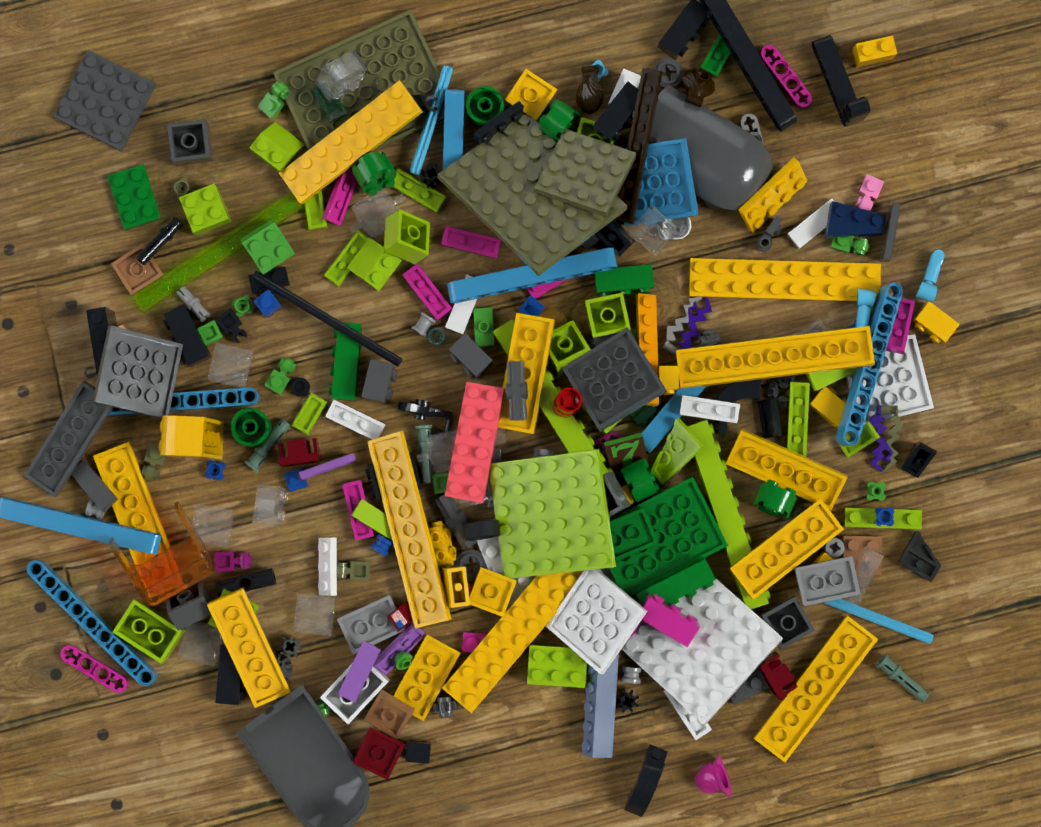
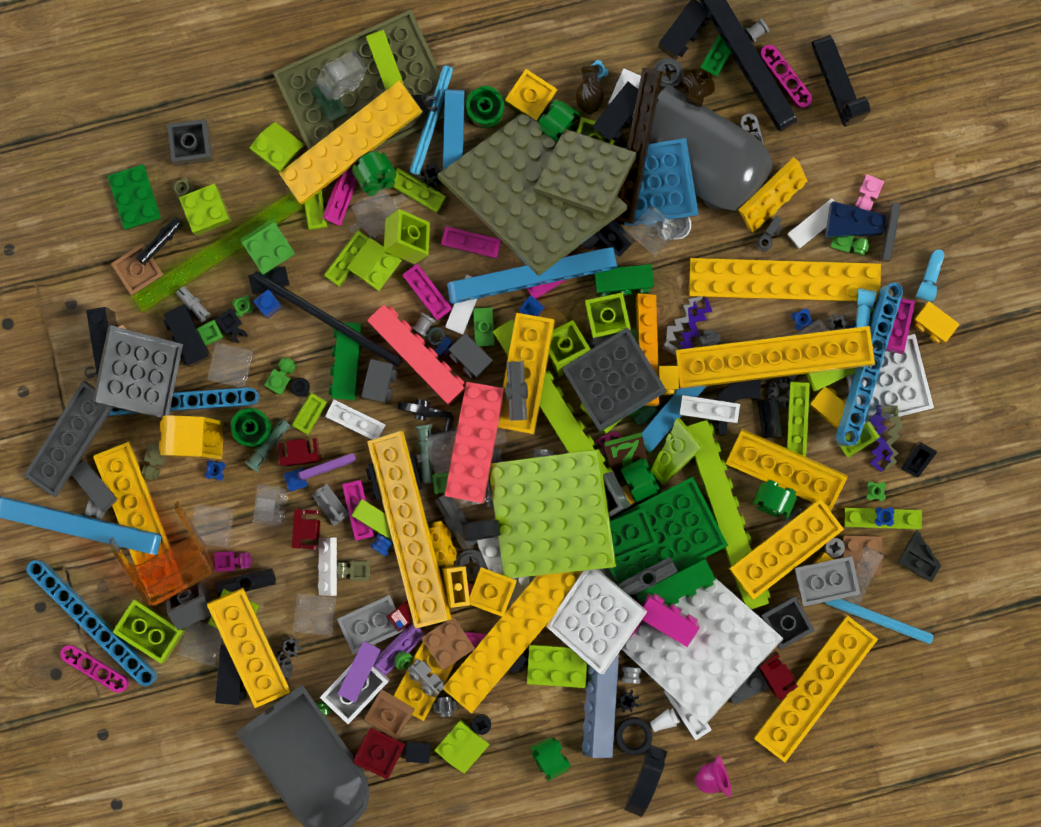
dark grey plate [53,50,156,151] -> none
bright green plate [258,81,290,119] -> none
black plate [473,101,524,146] -> none
red wheel [552,387,582,418] -> none
yellow brick [852,36,897,68] -> none
sand green pin [875,654,929,703] -> none
none -> dark red panel [291,509,321,549]
none -> light grey hinge [312,484,349,526]
none -> lime tile [366,30,404,90]
none -> coral brick [367,305,465,406]
none -> light grey hinge [407,659,444,698]
none -> medium nougat plate [422,616,475,670]
none -> blue plate [435,336,453,357]
none -> lime slope [435,719,490,774]
none -> black wheel [472,714,491,735]
none -> black plate [509,654,528,674]
none -> green brick [529,736,571,782]
none -> black tyre [616,717,652,755]
none -> dark grey piece [618,556,678,597]
none -> white cone [650,708,680,732]
none -> light grey bush [744,18,770,43]
none -> blue plate [791,309,813,330]
none -> dark grey gear [825,313,849,331]

